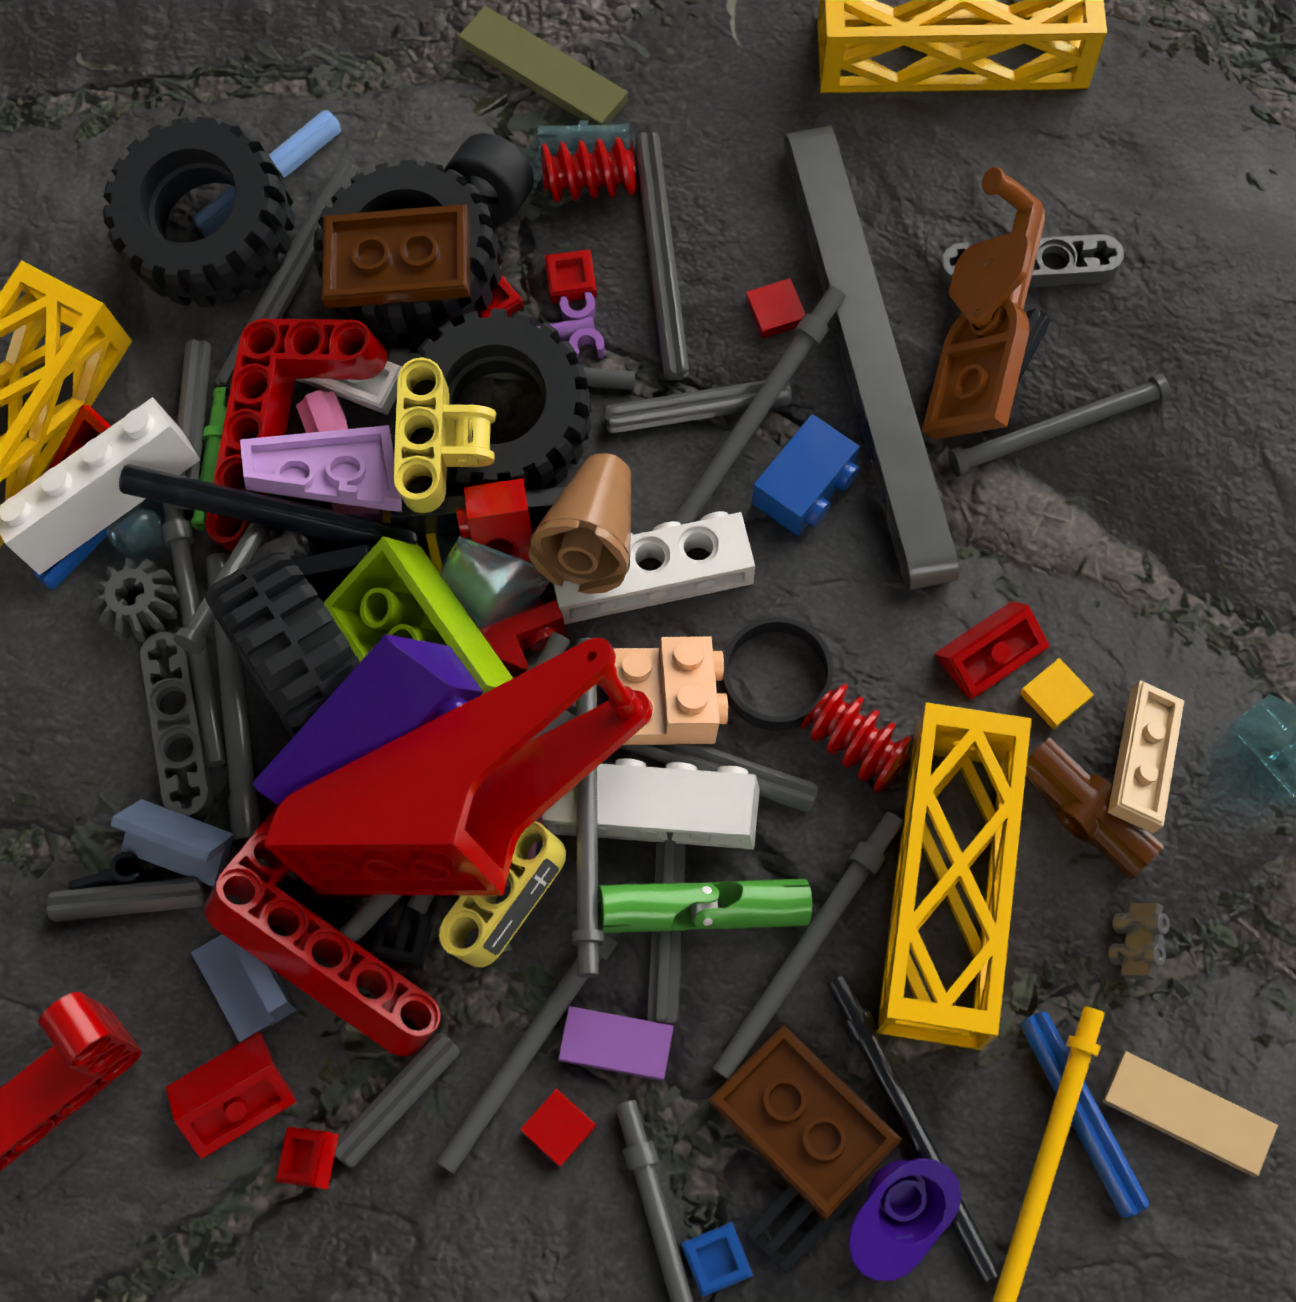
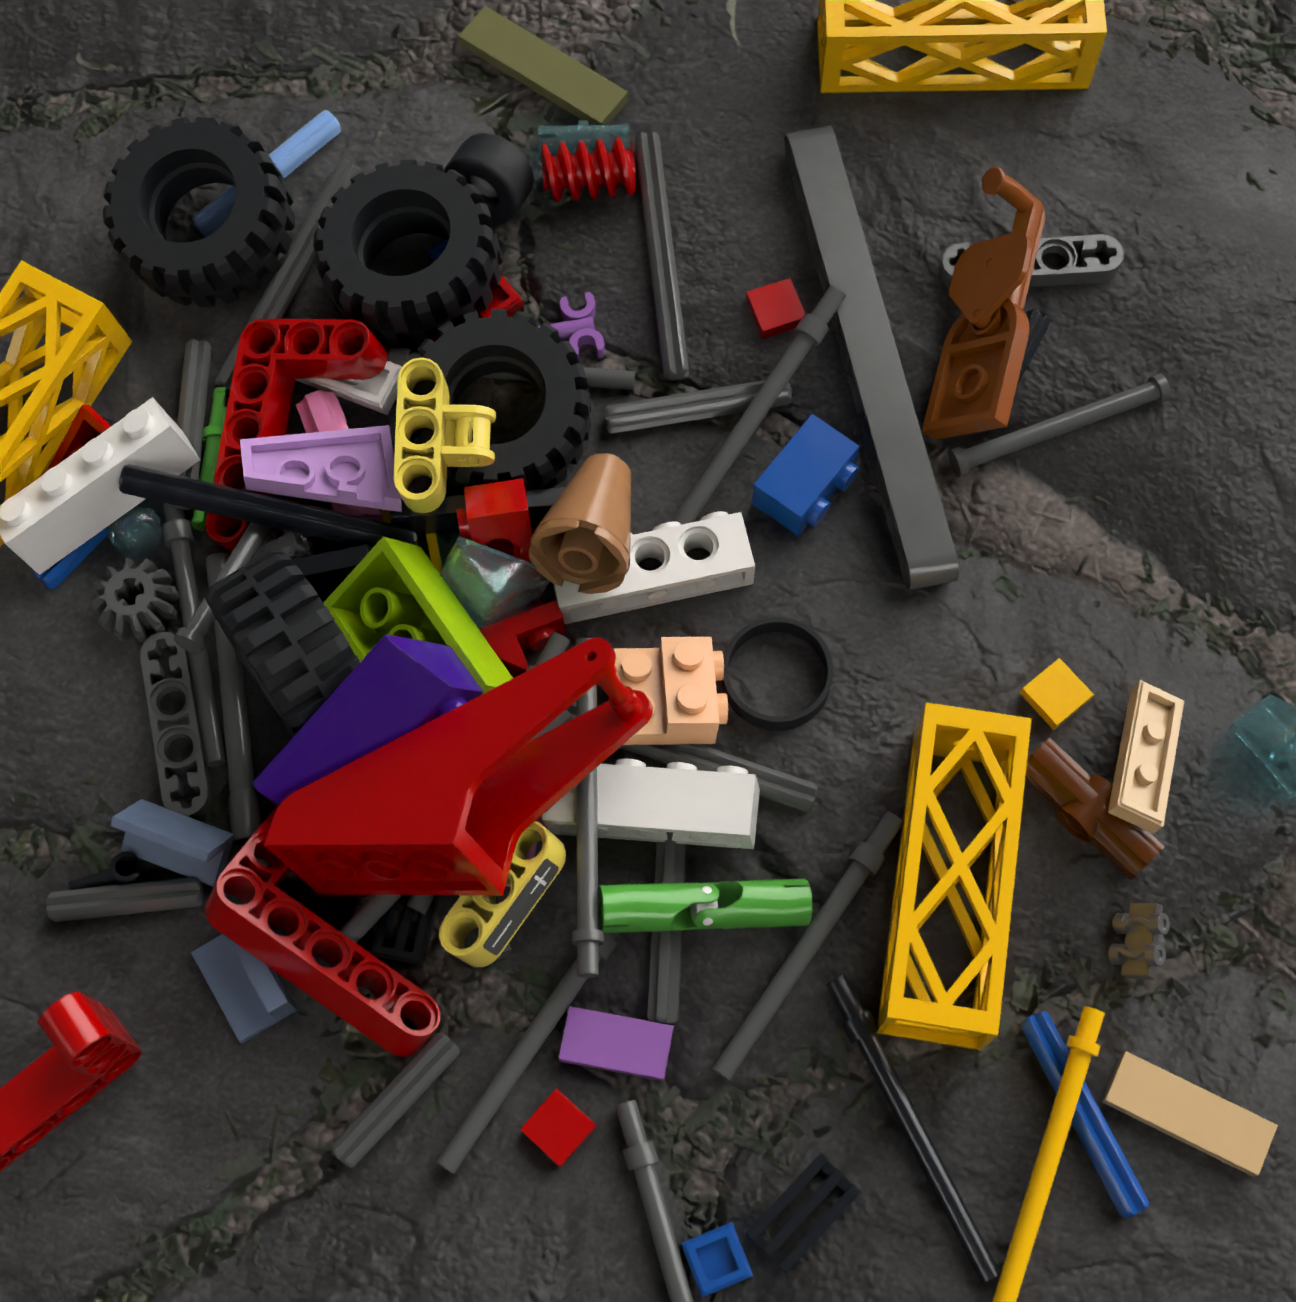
red panel [165,1031,297,1159] -> none
red tile [275,1127,339,1190] -> none
reddish brown tile [322,204,470,309] -> none
red tile [544,249,597,304] -> none
reddish brown tile [708,1025,902,1221] -> none
red piece [799,683,912,794] -> none
dark purple piece [848,1158,962,1281] -> none
red slope [935,602,1050,700] -> none

